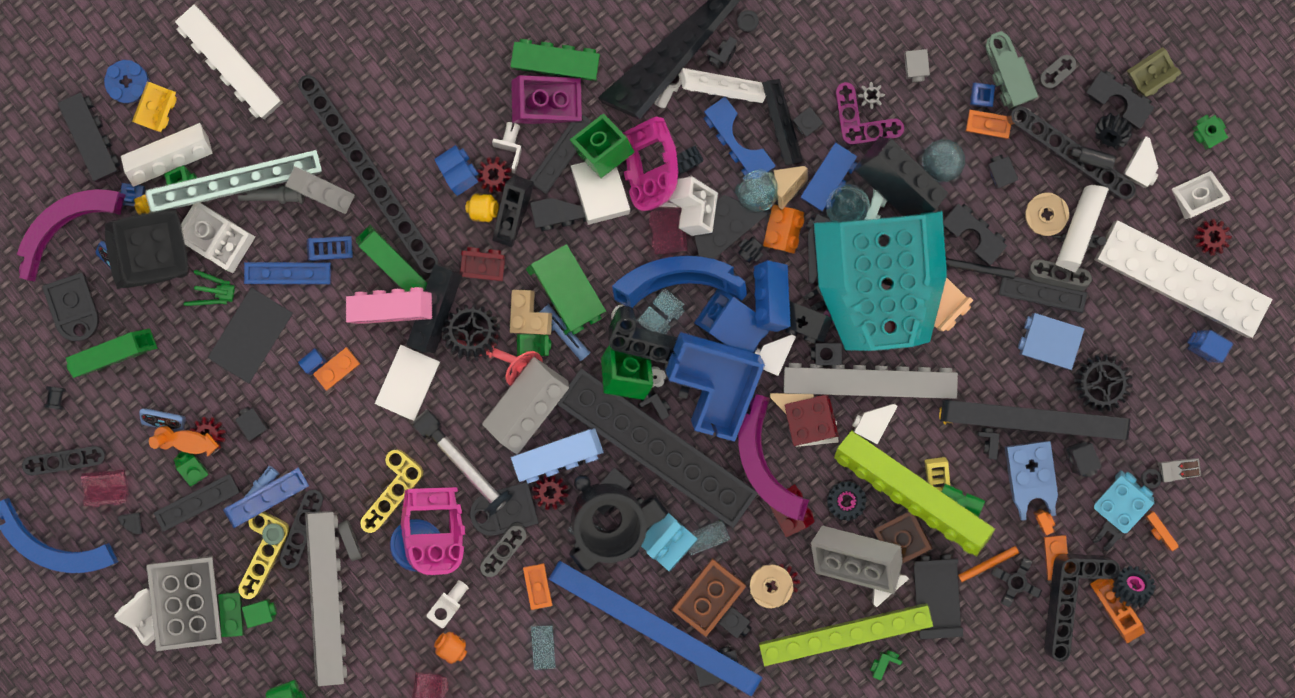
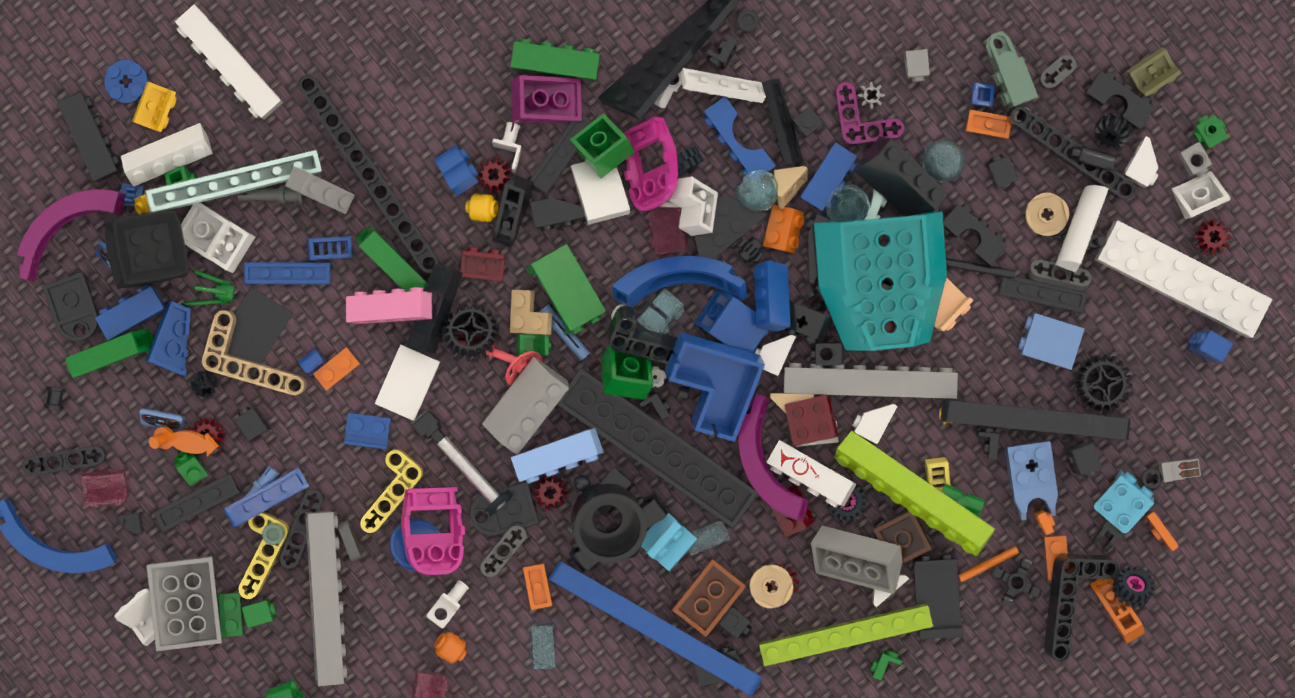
none -> blue brick [95,285,166,341]
none -> blue wing [145,301,191,377]
none -> black gear [190,371,219,397]
none -> tan beam [202,310,307,395]
none -> blue plate [344,413,391,449]
none -> white brick [766,440,857,507]
none -> light grey brick [1177,142,1212,177]

